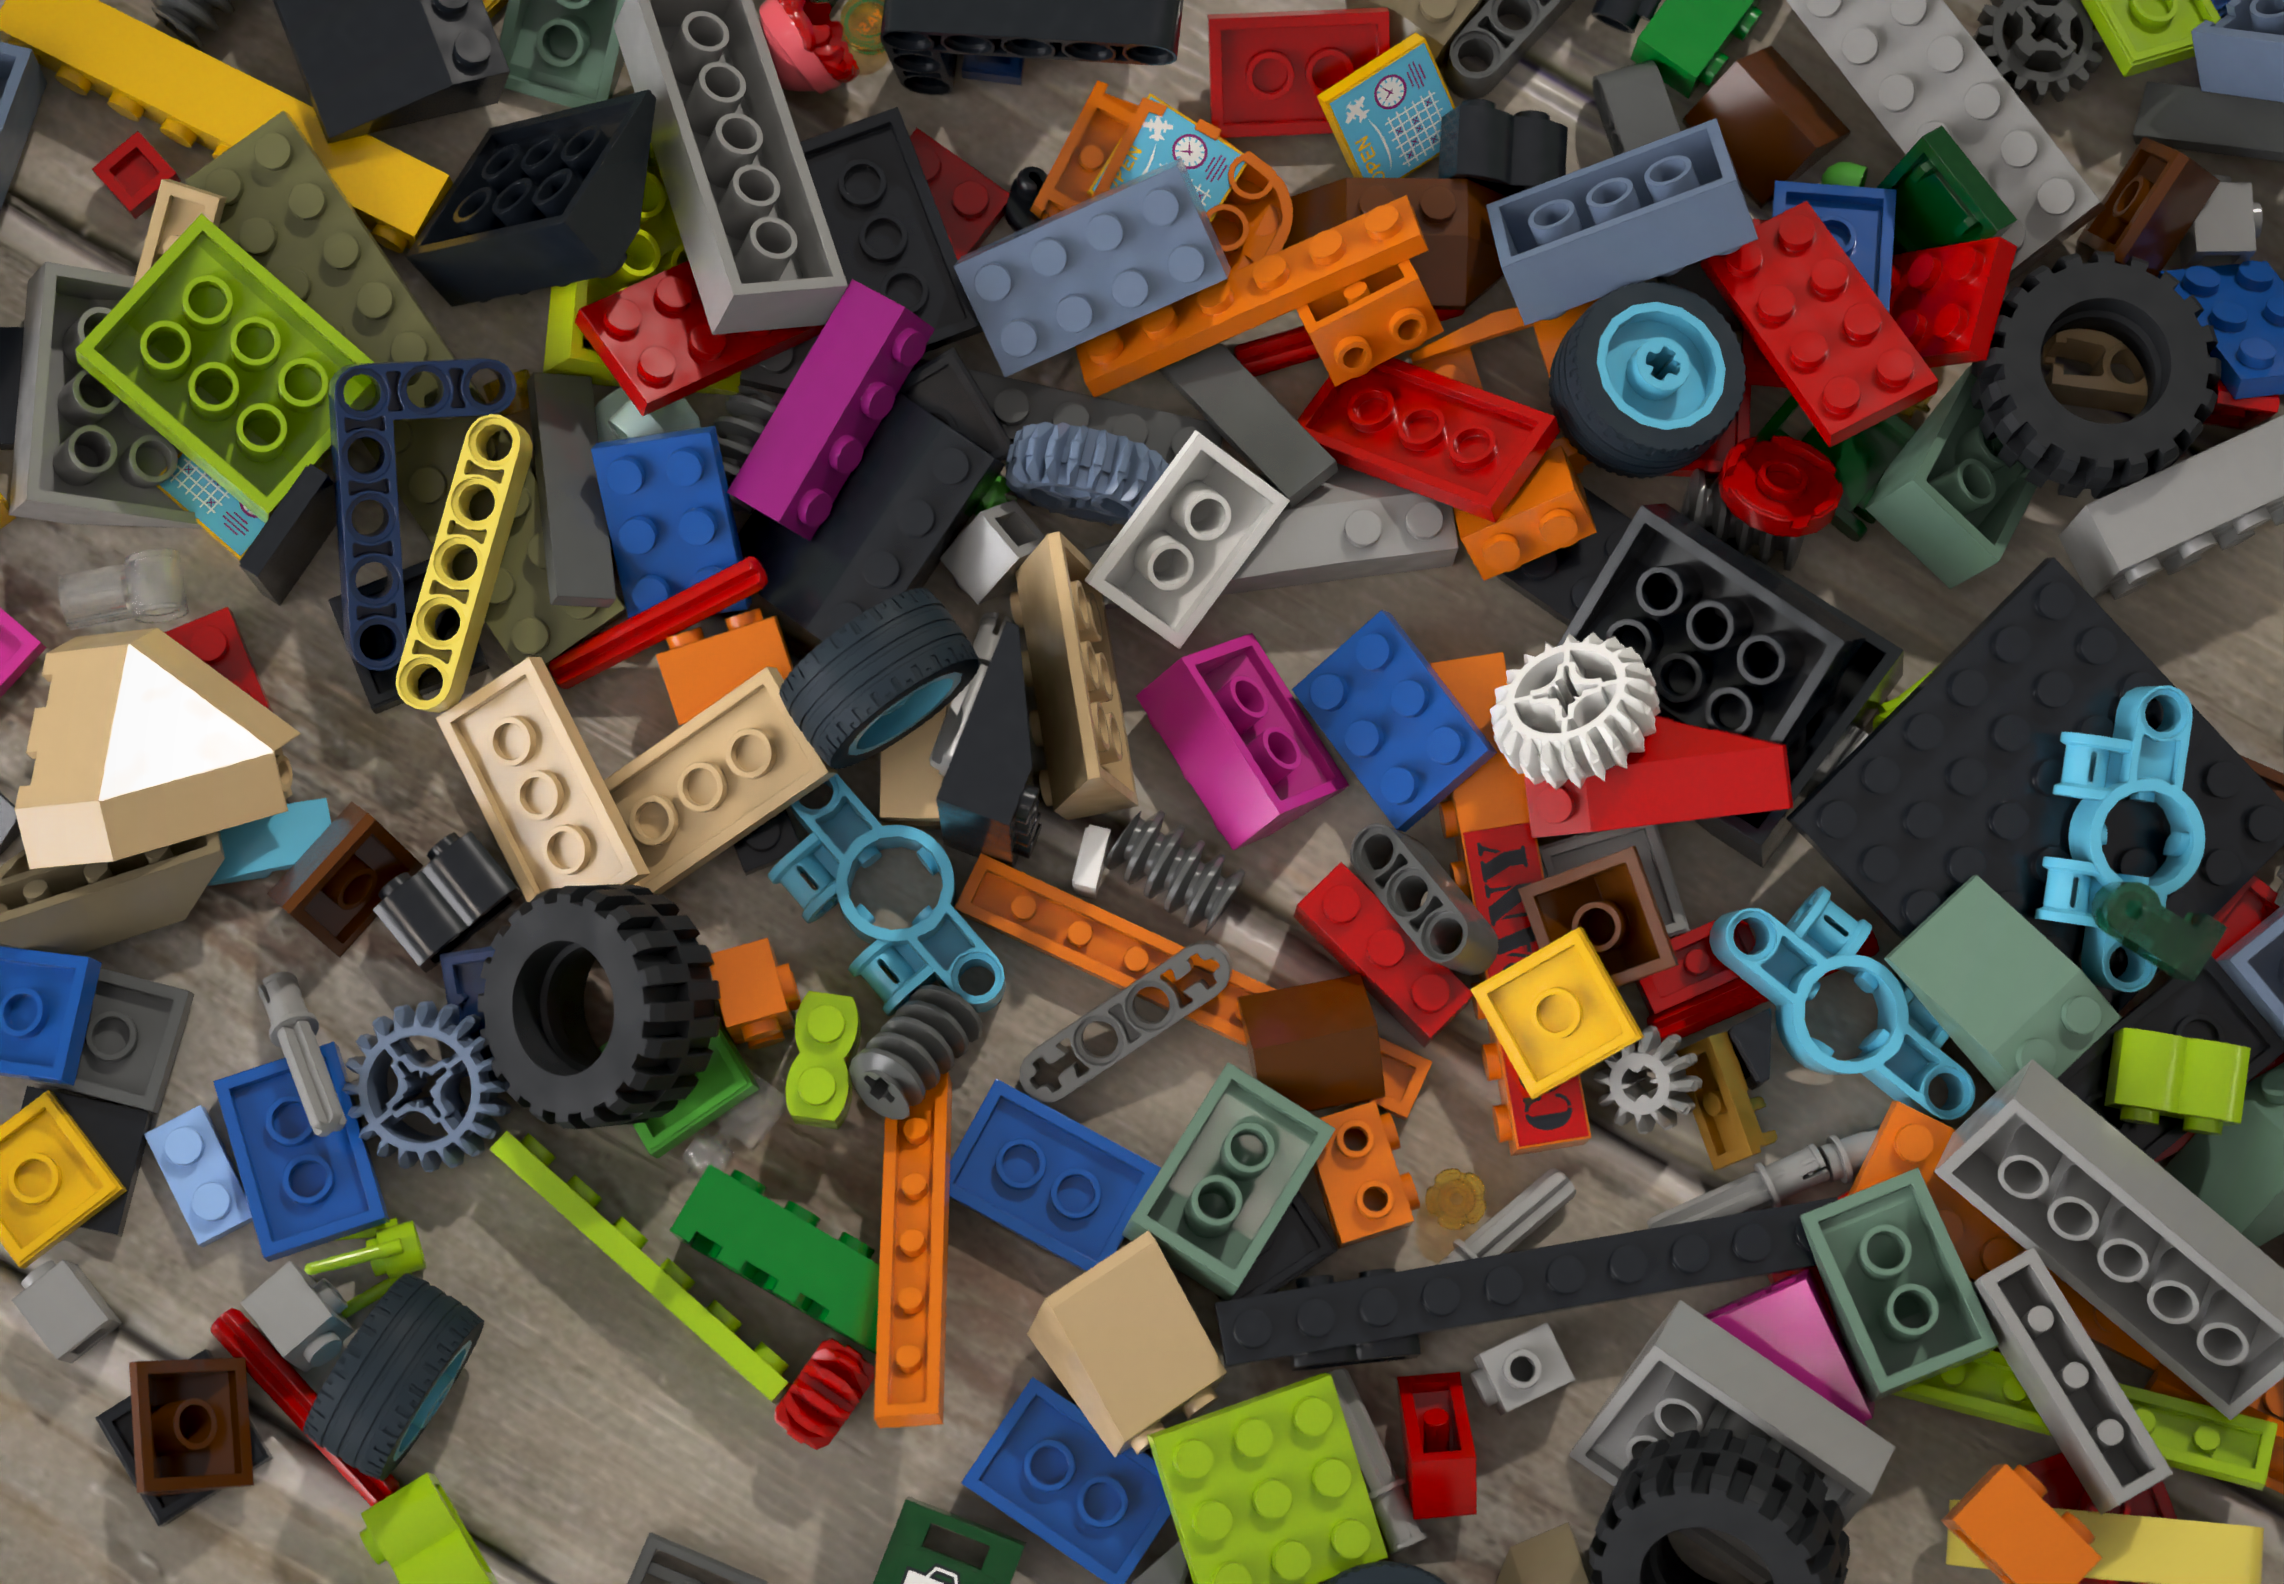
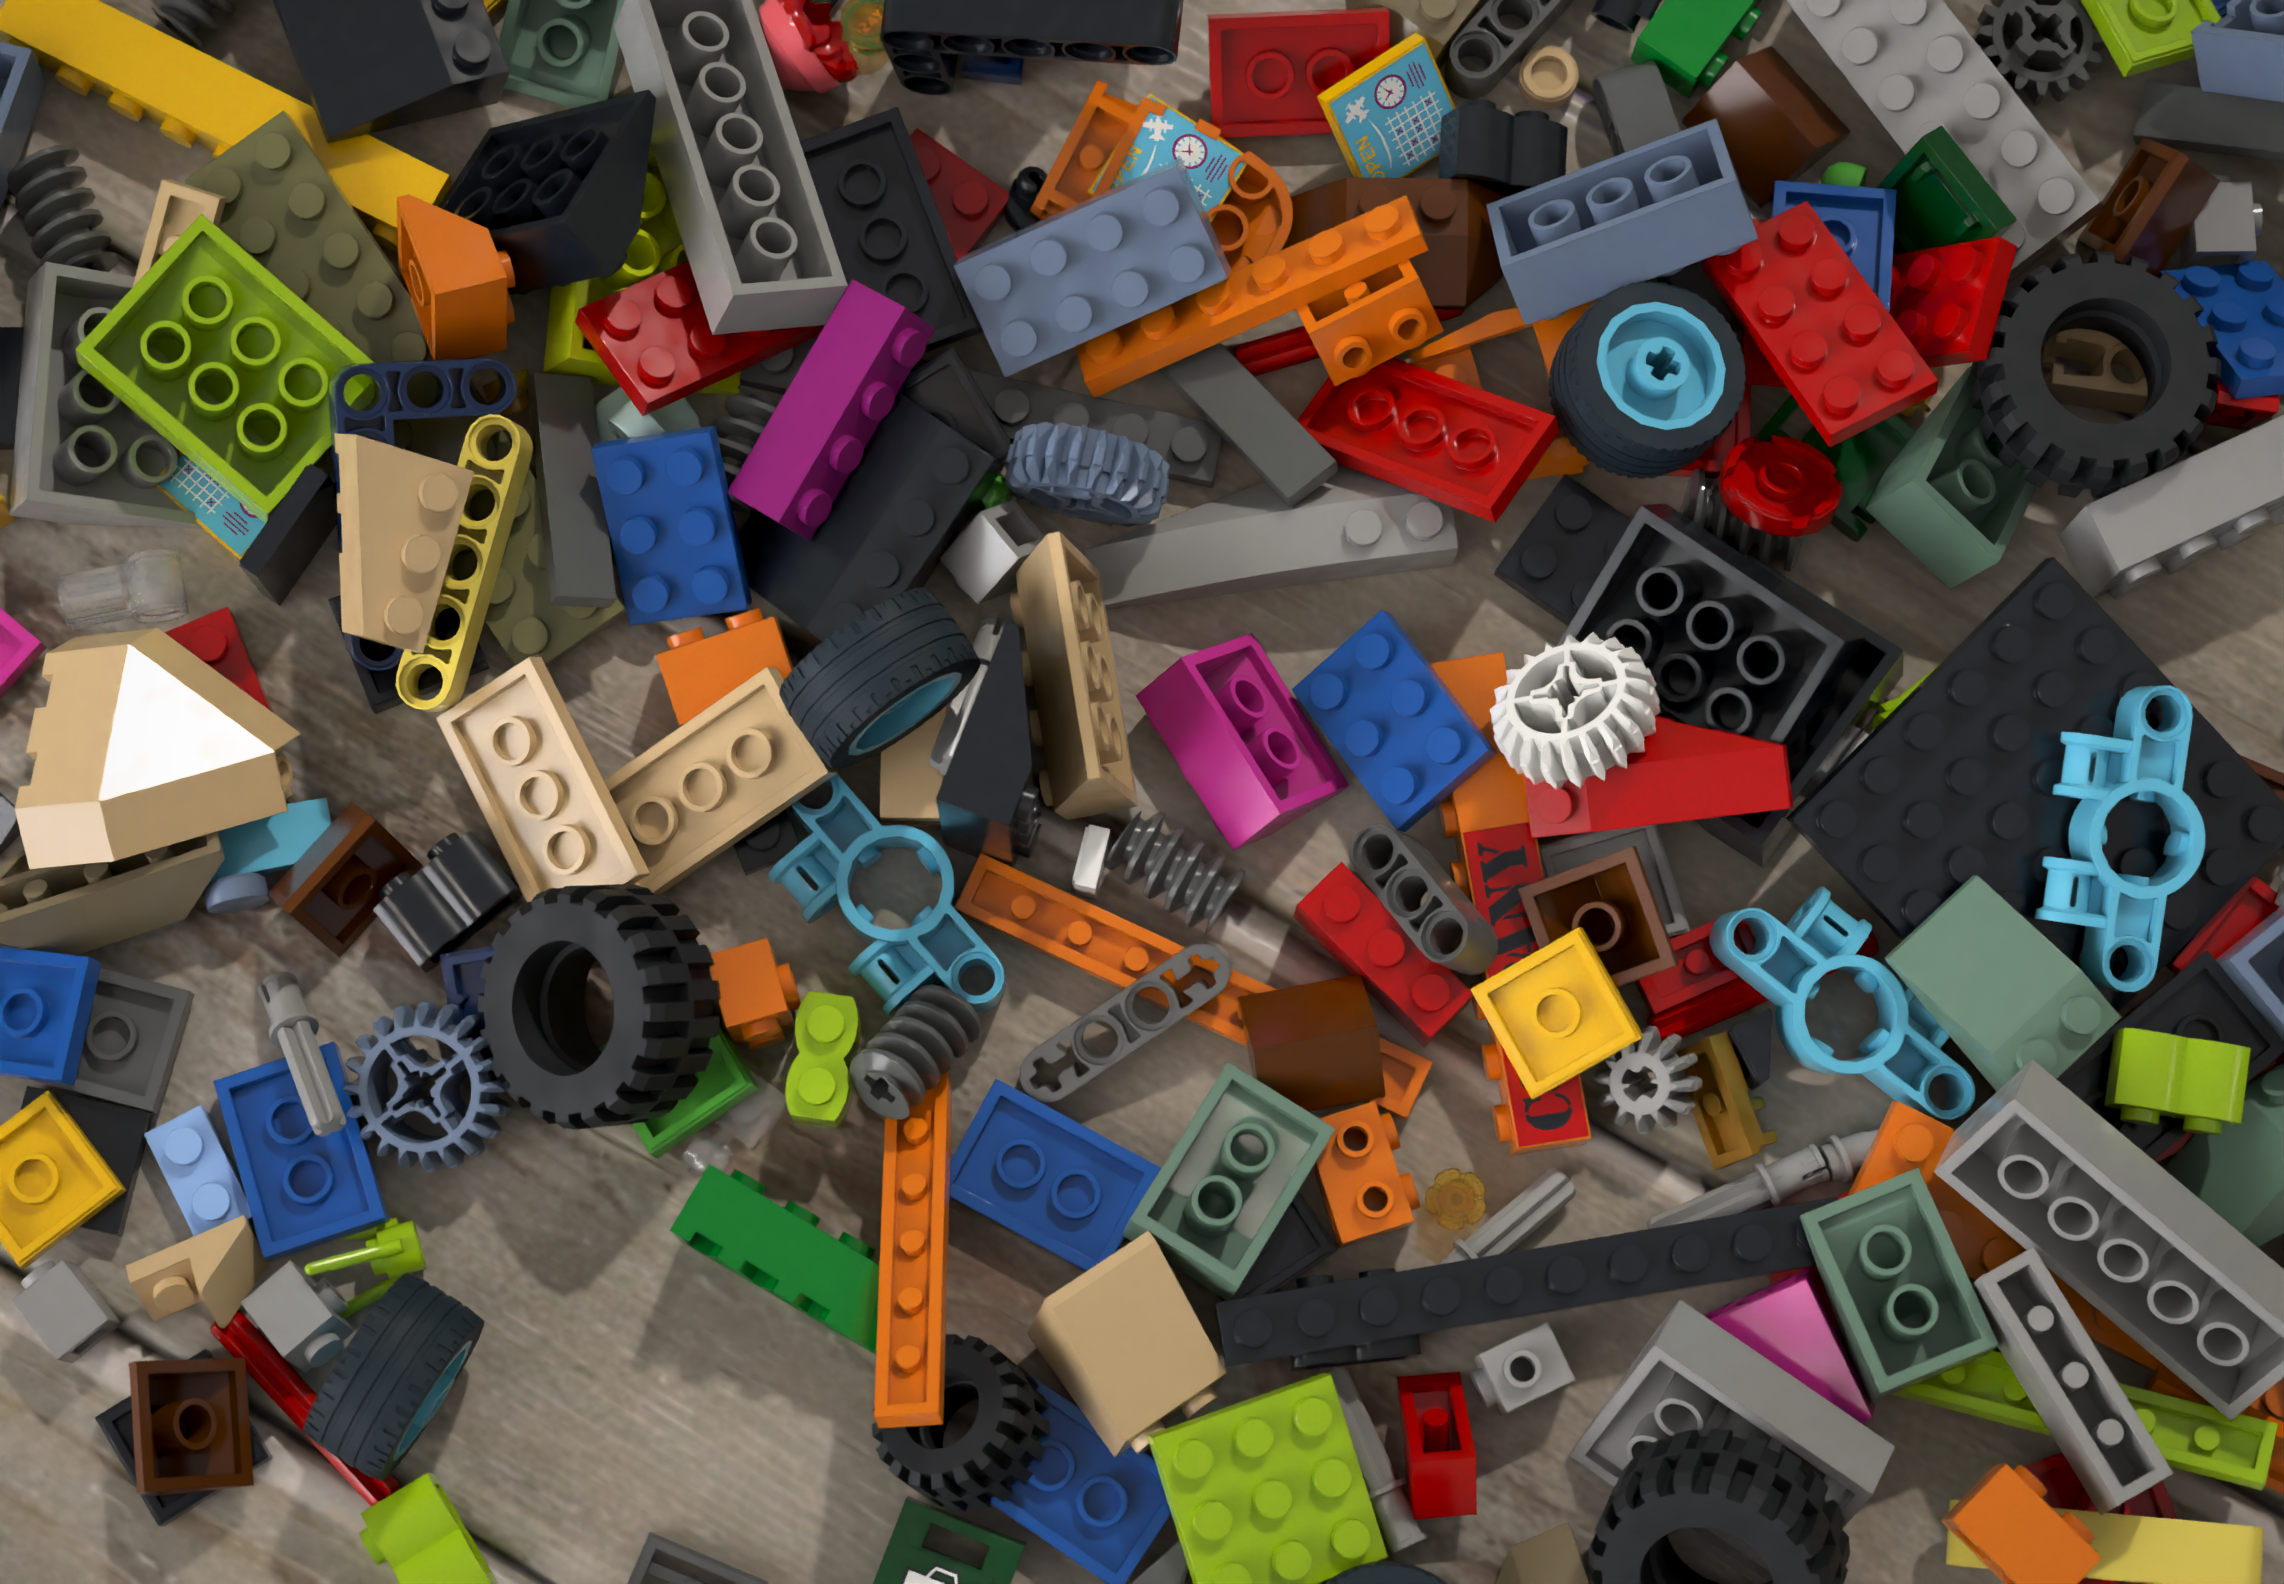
red plate [92,131,181,219] -> none
lime plate [490,1130,791,1405] -> none
red axle [549,557,768,689] -> none
red gear [775,1338,875,1450] -> none
white slope [1084,430,1290,649] -> none
orange brick [1453,445,1597,581] -> none
clear green leg [2092,881,2228,981] -> none
none -> dark grey piece [7,144,119,272]
none -> tan slope [126,1215,270,1329]
none -> sand blue tile [204,873,270,914]
none -> tan wedge [334,433,474,654]
none -> orange slope [397,194,515,360]
none -> black tyre [872,1334,1050,1512]
none -> tan tile [1517,46,1579,109]

